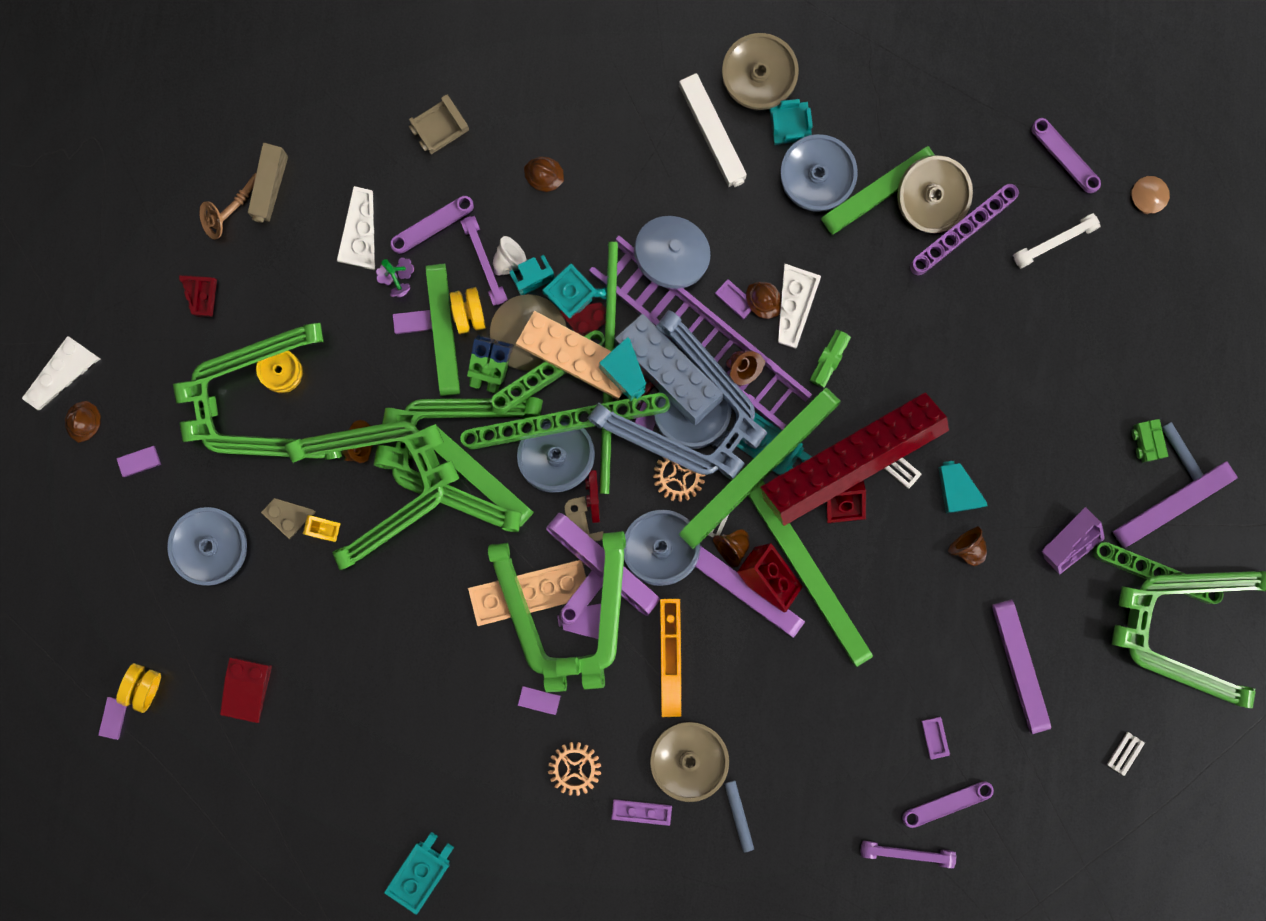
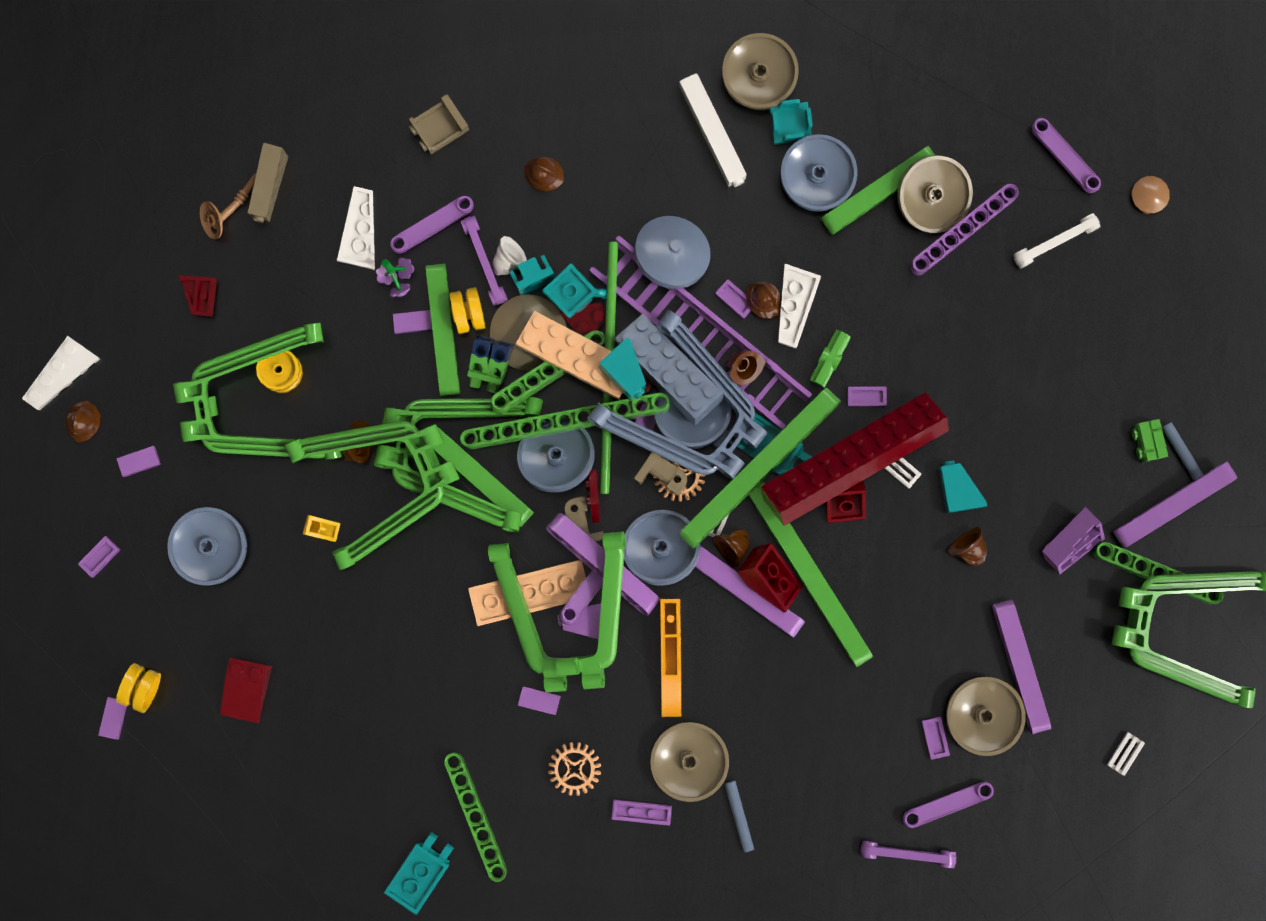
dark tan wing [261,498,315,539] -> none
none -> medium lavender tile [78,536,121,578]
none -> bright green beam [445,752,507,882]
none -> dark tan piece [634,452,687,497]
none -> medium lavender tile [847,387,887,407]
none -> dark tan dish [946,677,1026,756]

